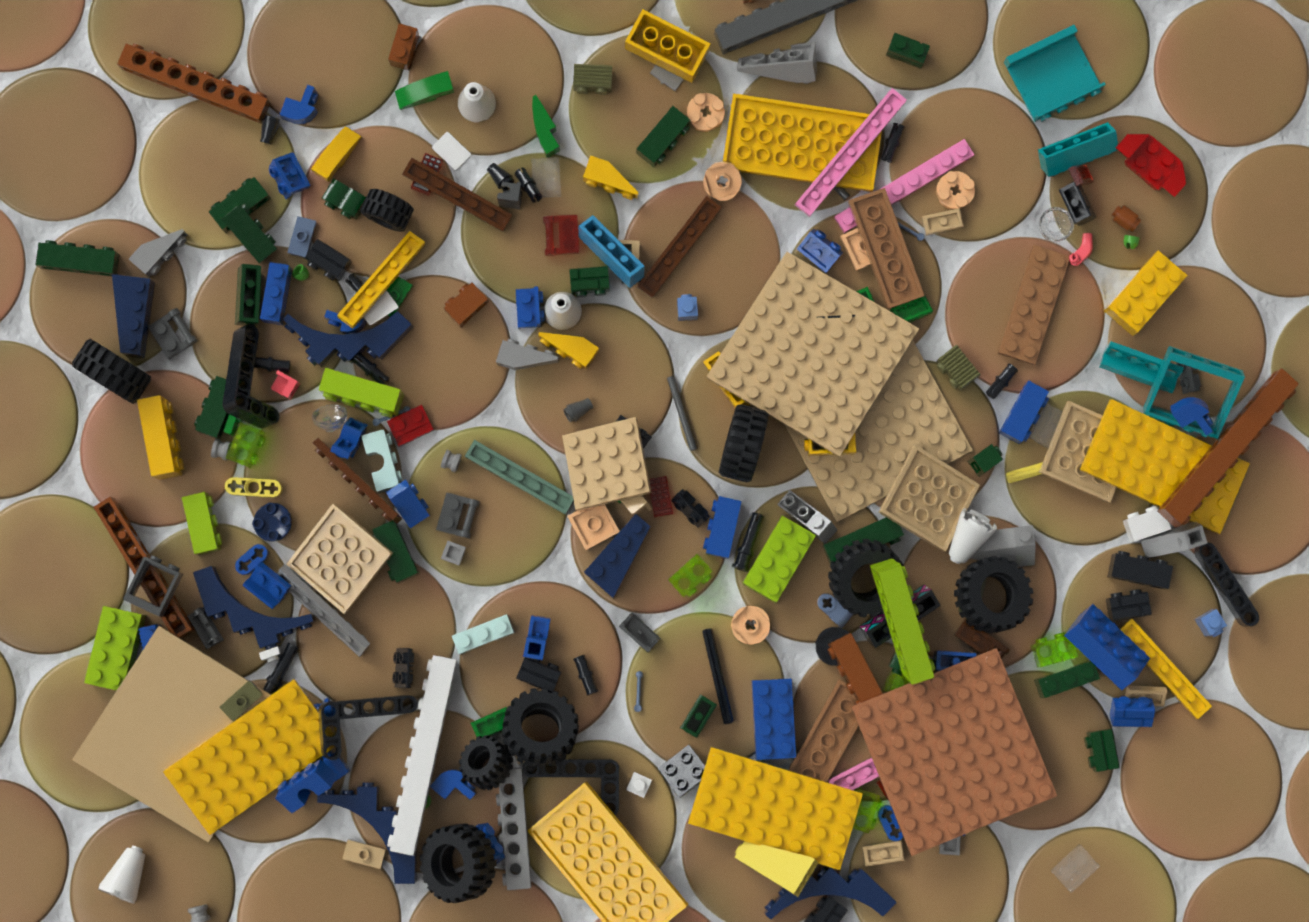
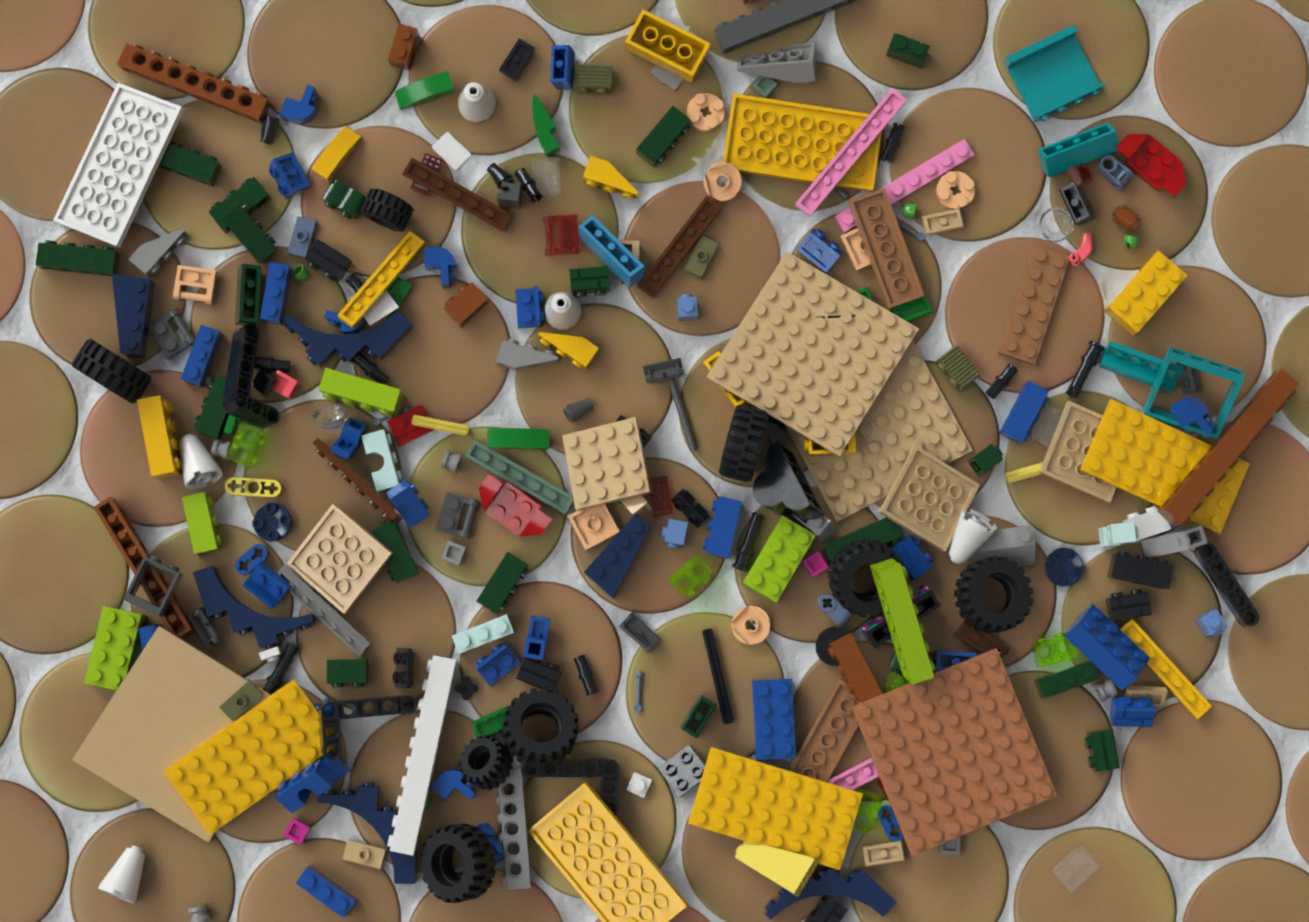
none -> white plate [53,83,185,248]
none -> dark green brick [159,141,221,187]
none -> light nougat plate [173,265,217,305]
none -> white cone [179,434,223,490]
none -> blue brick [181,325,224,388]
none -> black plate [251,369,278,396]
none -> dark pink plate [283,818,311,845]
none -> blue brick [295,865,358,918]
none -> dark green brick [327,659,369,687]
none -> light yellow axle [412,415,469,436]
none -> blue brick [424,247,457,288]
none -> black plate [455,677,478,700]
none -> blue bracket [475,643,521,686]
none -> dark green brick [476,552,529,614]
none -> piece [479,473,552,537]
none -> green slope [487,428,550,450]
none -> black plate [499,38,535,81]
none -> blue brick [549,45,575,90]
none -> dark grey hinge [643,358,684,384]
none -> medium blue brick [661,519,688,549]
none -> olive plate [684,235,718,278]
none -> sand green tile [751,76,778,98]
none -> black brick [753,441,825,520]
none -> black plate [766,416,793,445]
none -> dark pink plate [802,551,829,578]
none -> blue brick [891,535,933,581]
none -> bright green hinge [903,204,917,219]
none -> dark blue dish [1045,548,1084,586]
none -> black pin [1065,341,1105,398]
none -> light grey wheel [1094,678,1117,702]
none -> sand blue piece [1096,155,1134,191]
none -> light aqua arch [1098,522,1139,548]

